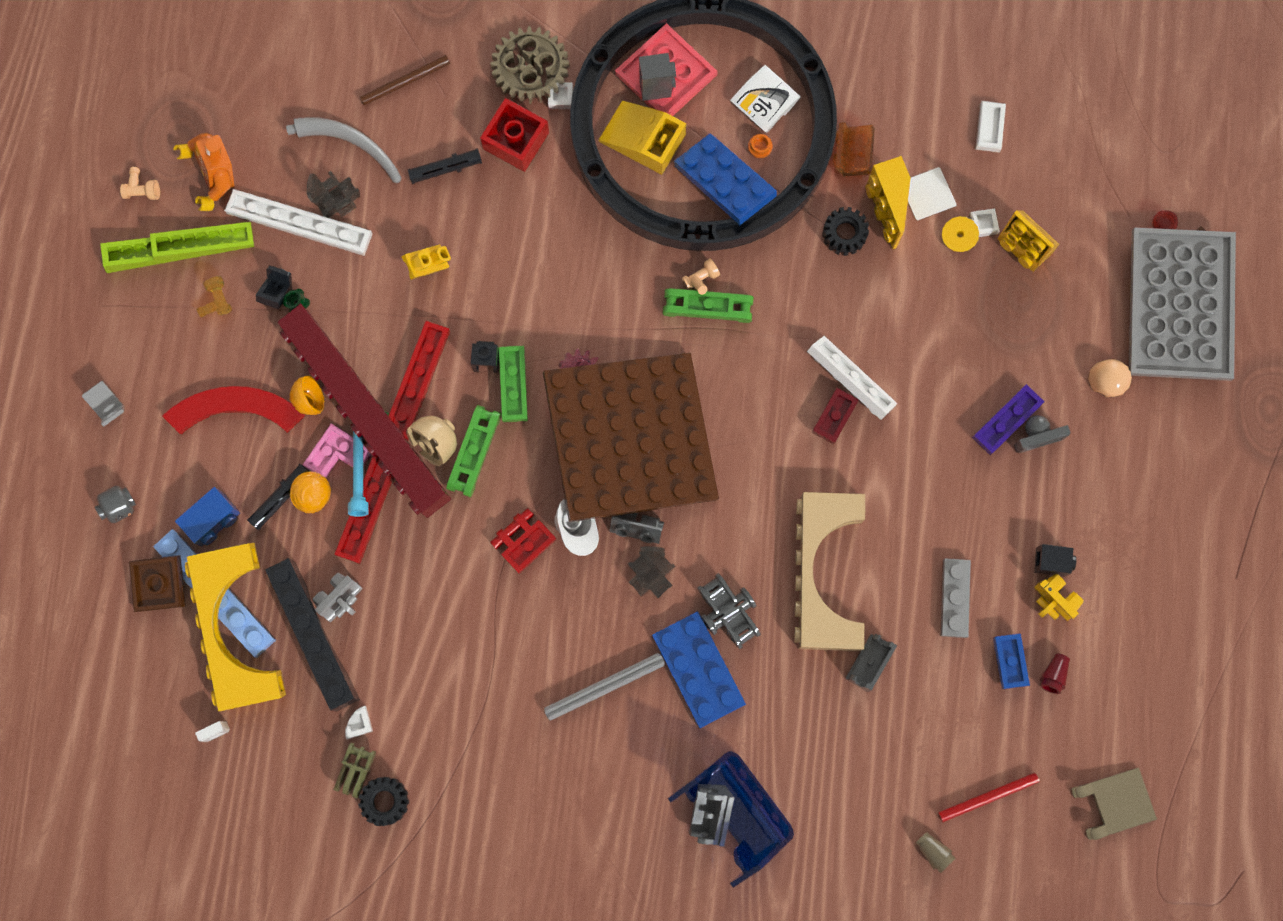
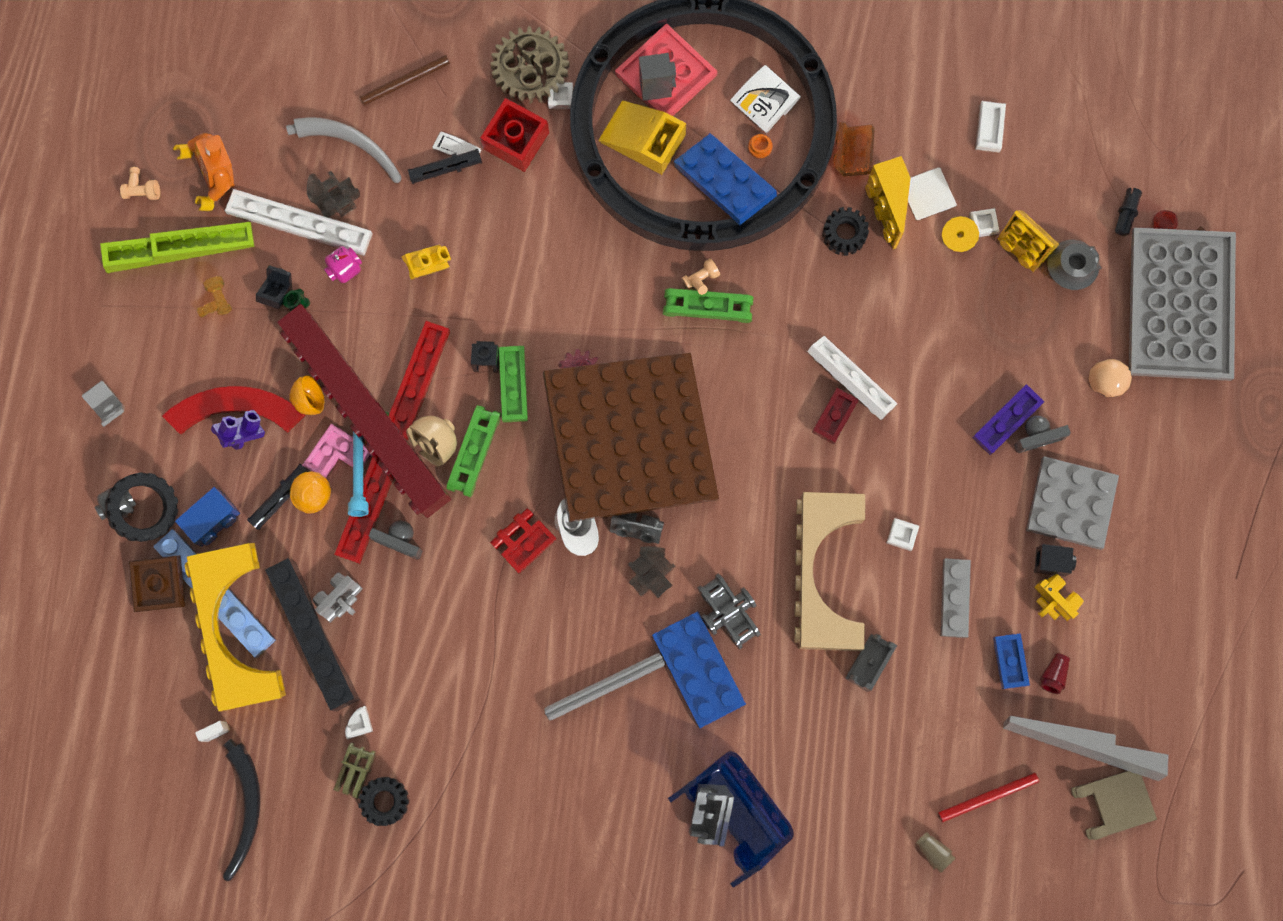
none -> black tyre [105,472,178,542]
none -> dark purple hips [211,410,265,450]
none -> black animal [223,739,260,881]
none -> dark pink head [324,246,362,283]
none -> dark grey tile [369,520,423,560]
none -> white sticker [433,132,481,155]
none -> white tile [886,518,919,551]
none -> light grey slope [1003,716,1168,781]
none -> light grey plate [1026,456,1119,550]
none -> dark grey piece [1048,240,1102,290]
none -> black axle [1115,188,1142,236]

